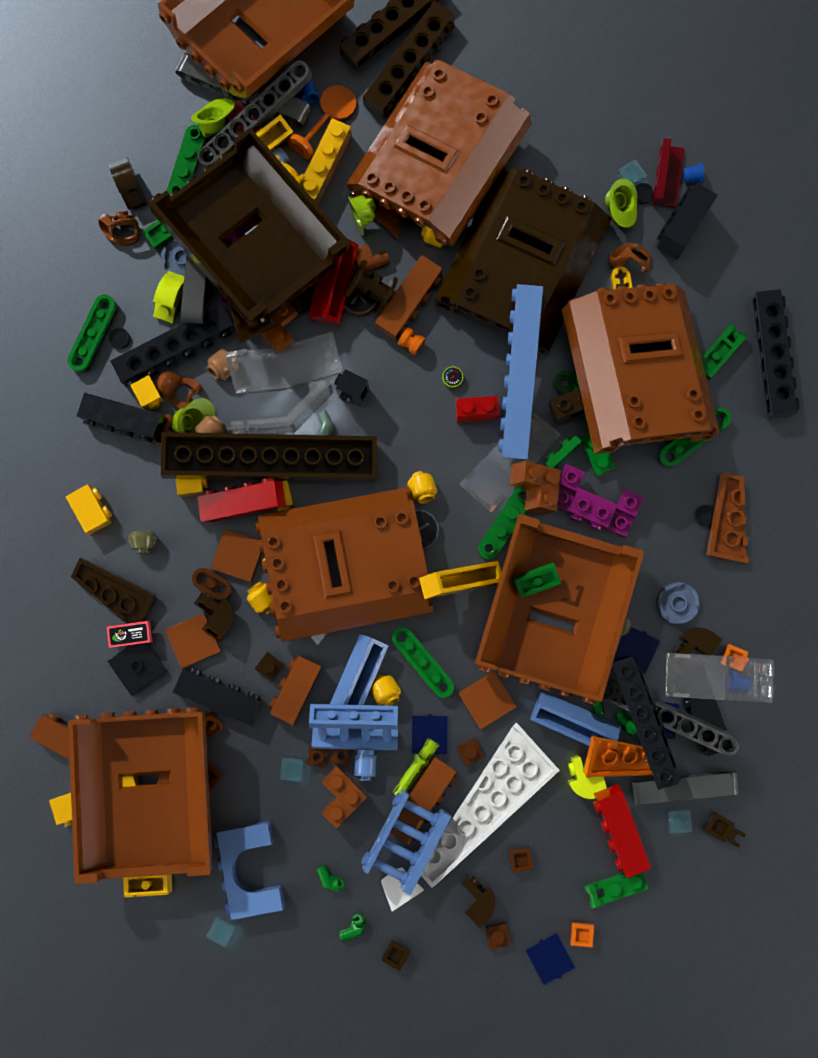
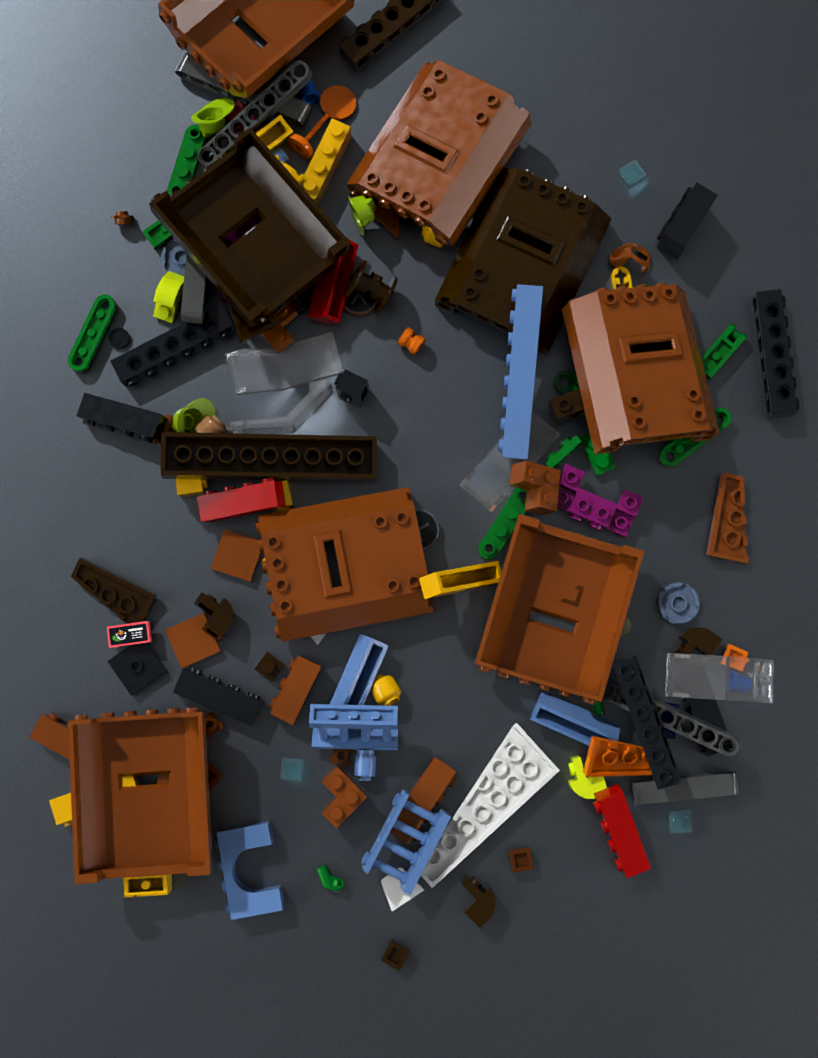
yellow brick [65,484,112,535] -> none
dark orange piece [98,214,139,245] -> none
dark brown brick [109,157,147,209] -> none
olive cone [128,531,157,554] -> none
yellow brick [130,375,164,411] -> none
dark orange piece [157,371,201,409] -> none
reddish brown plate [192,568,232,600] -> none
clear light blue plate [206,916,236,947] -> none
medium nougat head [207,349,238,380] -> none
yellow head [247,582,273,614] -> none
reddish brown plate [306,745,329,769] -> none
sand green arm [316,411,334,435] -> none
green arm [339,914,366,942] -> none
dark orange piece [355,244,390,272] -> none
dark brown brick [363,1,455,118] -> none
dark orange brick [375,255,443,341] -> none
green plate [392,627,454,698] -> none
lime pin [393,738,439,795] -> none
yellow head [407,471,438,504] -> none
clear blue piece [412,714,448,754] -> none
black tile [442,366,463,388] -> none
red brick [455,395,499,422] -> none
reddish brown plate [456,738,484,766] -> none
dark orange tile [458,671,517,730] -> none
reddish brown plate [485,922,511,950] -> none
green plate [514,562,562,598] -> none
clear blue piece [526,933,575,985] -> none
orange plate [570,922,594,948] -> none
green plate [584,872,649,908] -> none
lime piece [605,178,637,228] -> none
clear blue piece [614,627,660,674] -> none
green arm [614,710,637,734] -> none
black piece [635,183,653,204] -> none
dark red panel [652,138,685,208] -> none
blue piece [683,162,704,184] -> none
black piece [694,505,714,526] -> none
dark brown plate [704,811,746,847] -> none

